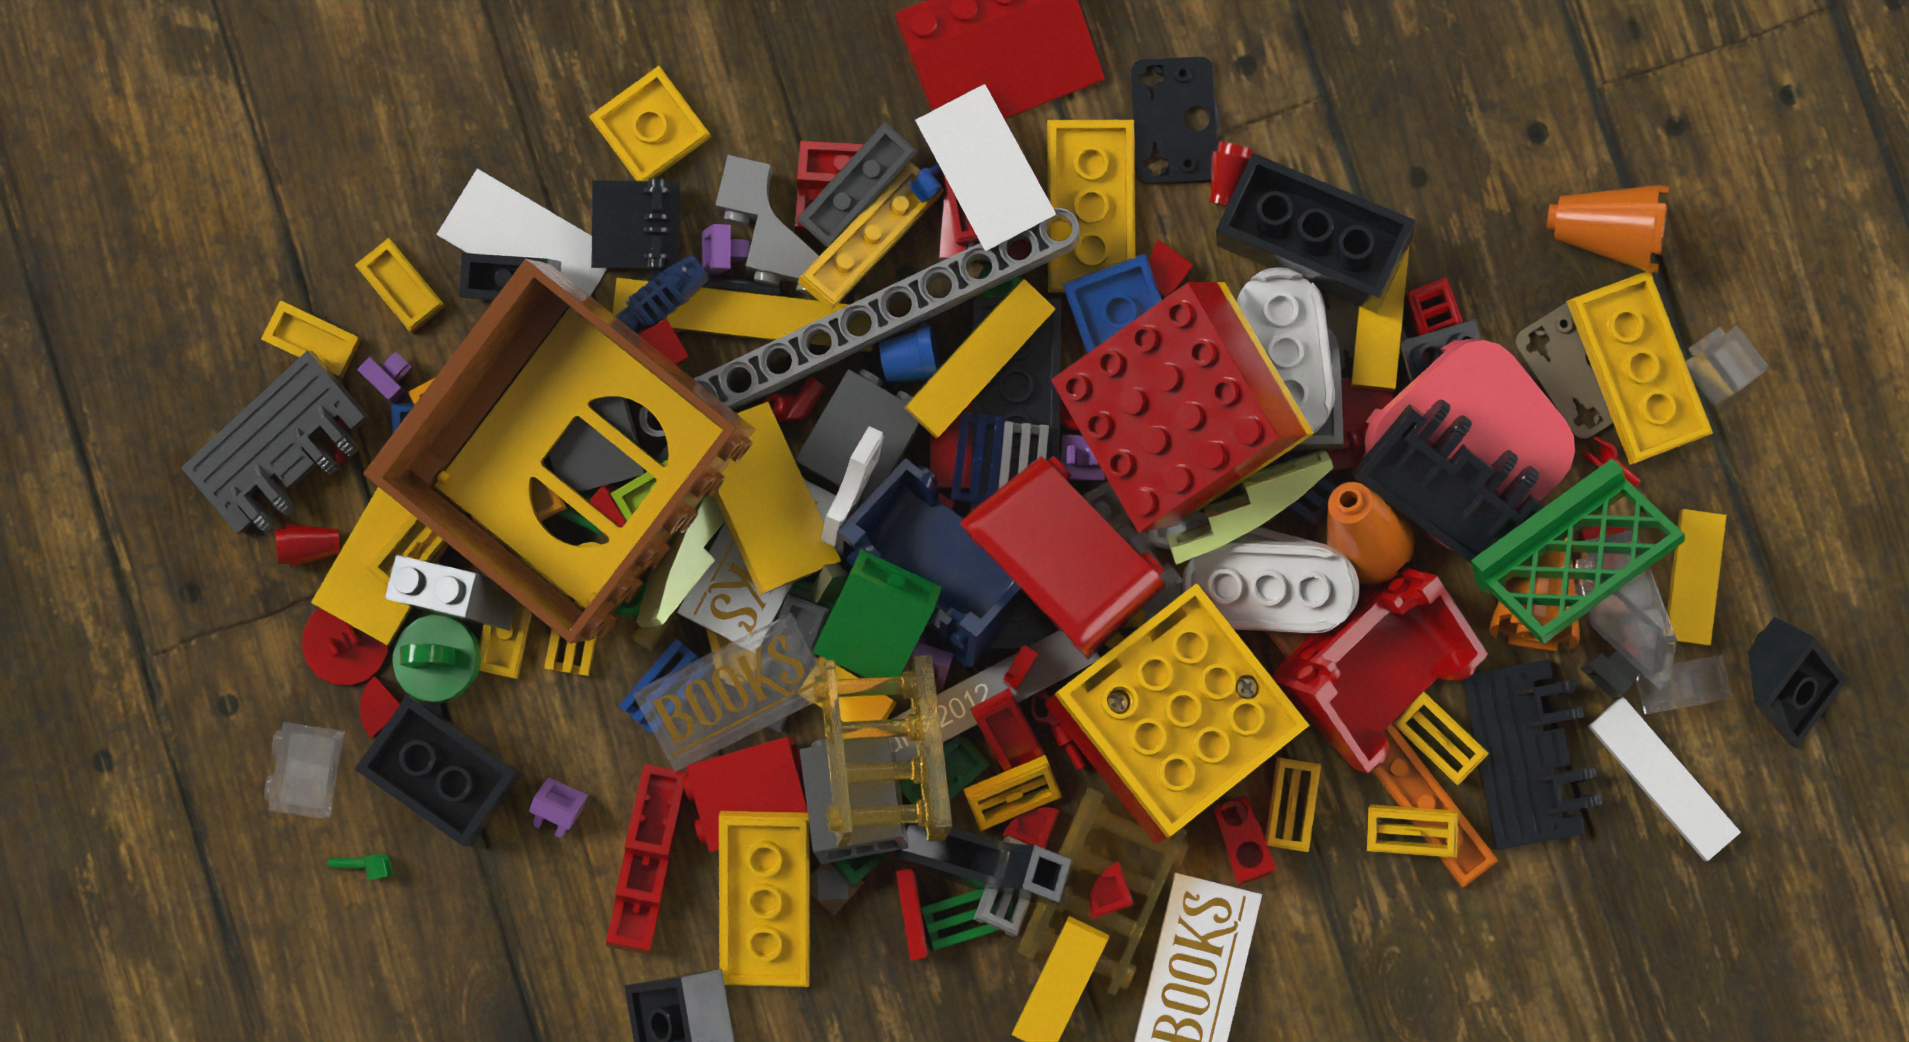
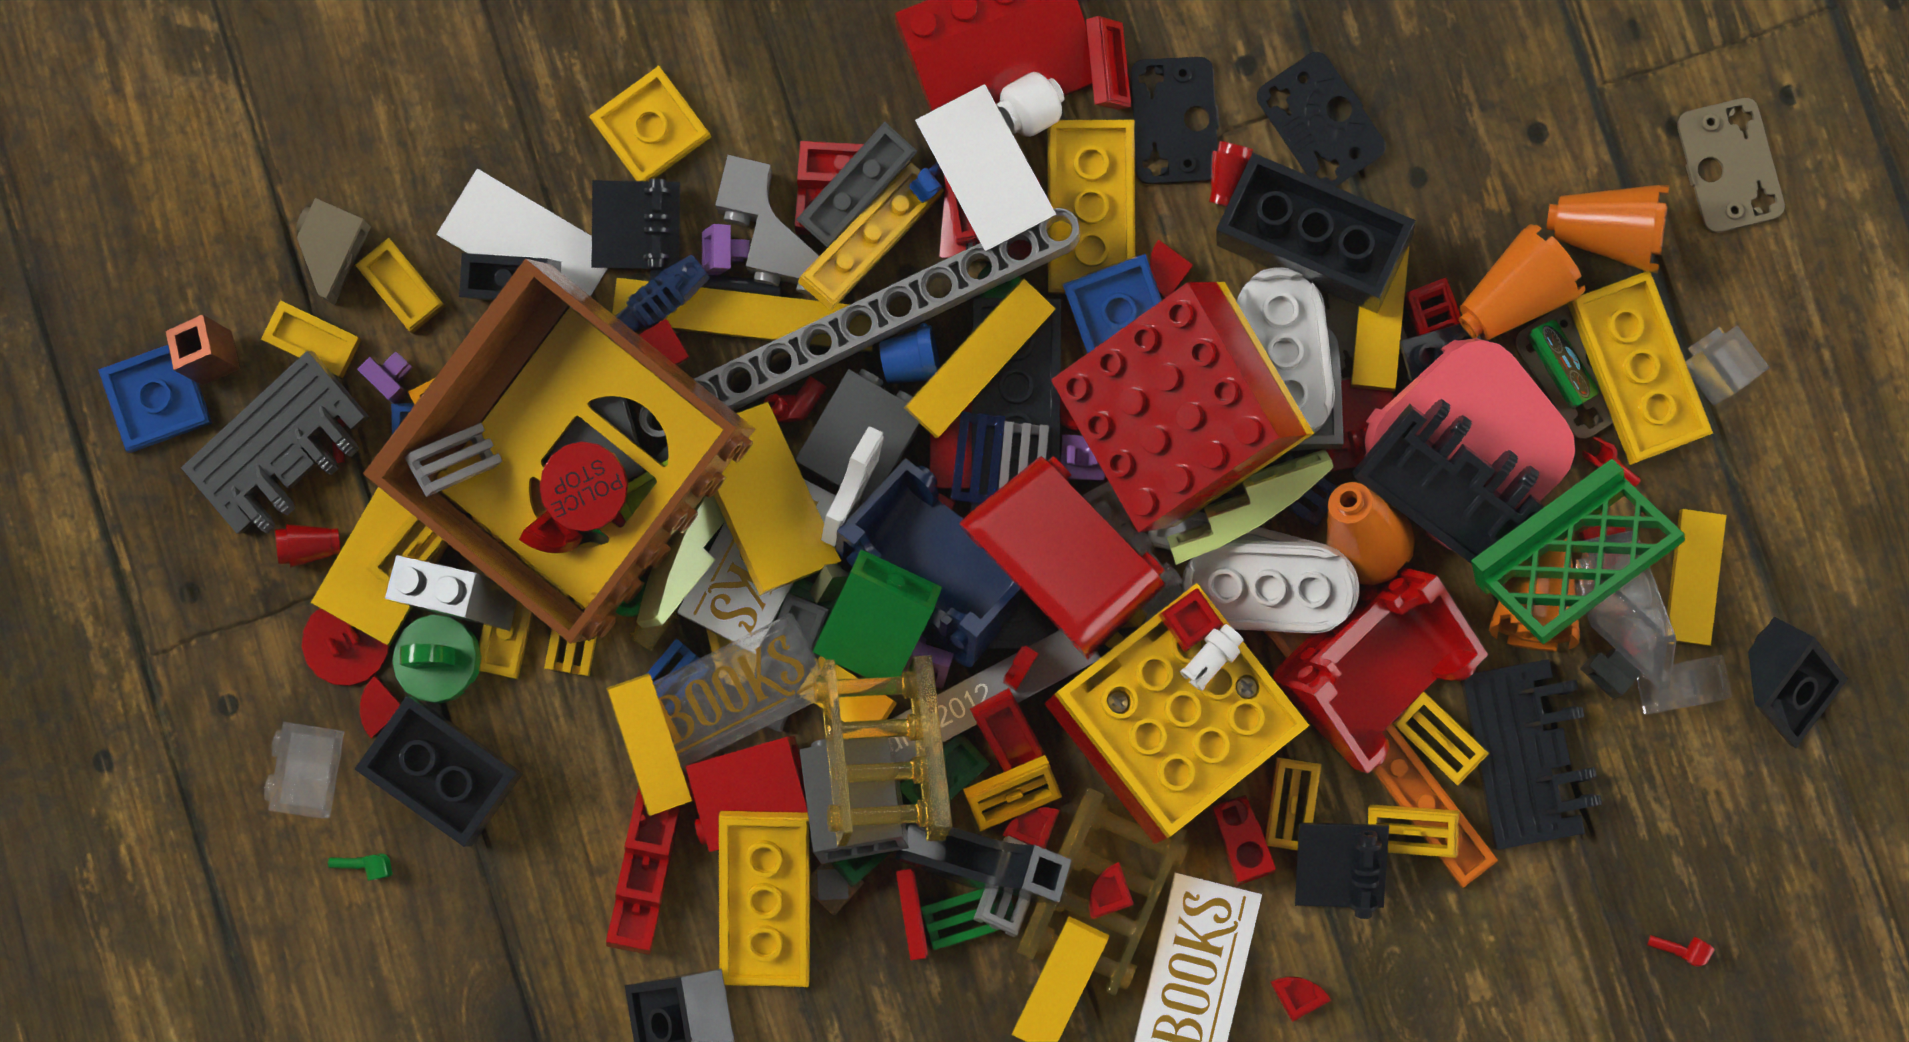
medium lavender tile [529,777,588,838] -> none
red hand [1029,689,1087,771] -> none
white tile [1588,697,1741,861] -> none
none -> blue tile [98,345,213,453]
none -> copper brick [165,315,240,385]
none -> dark tan slope [296,198,371,305]
none -> light grey tile [405,423,502,497]
none -> red tile [519,511,583,553]
none -> red piece [540,442,628,531]
none -> yellow tile [606,673,692,816]
none -> white head [997,72,1064,137]
none -> red tile [1086,16,1131,110]
none -> red tile [1158,588,1224,652]
none -> white animal [1180,624,1244,691]
none -> black axle [1257,52,1386,187]
none -> red tile [1269,976,1331,1022]
none -> black hinge [1295,823,1389,919]
none -> orange cone [1459,224,1585,340]
none -> slope [1527,320,1599,410]
none -> red hand [1647,935,1714,967]
none -> dark tan axle [1677,98,1785,233]

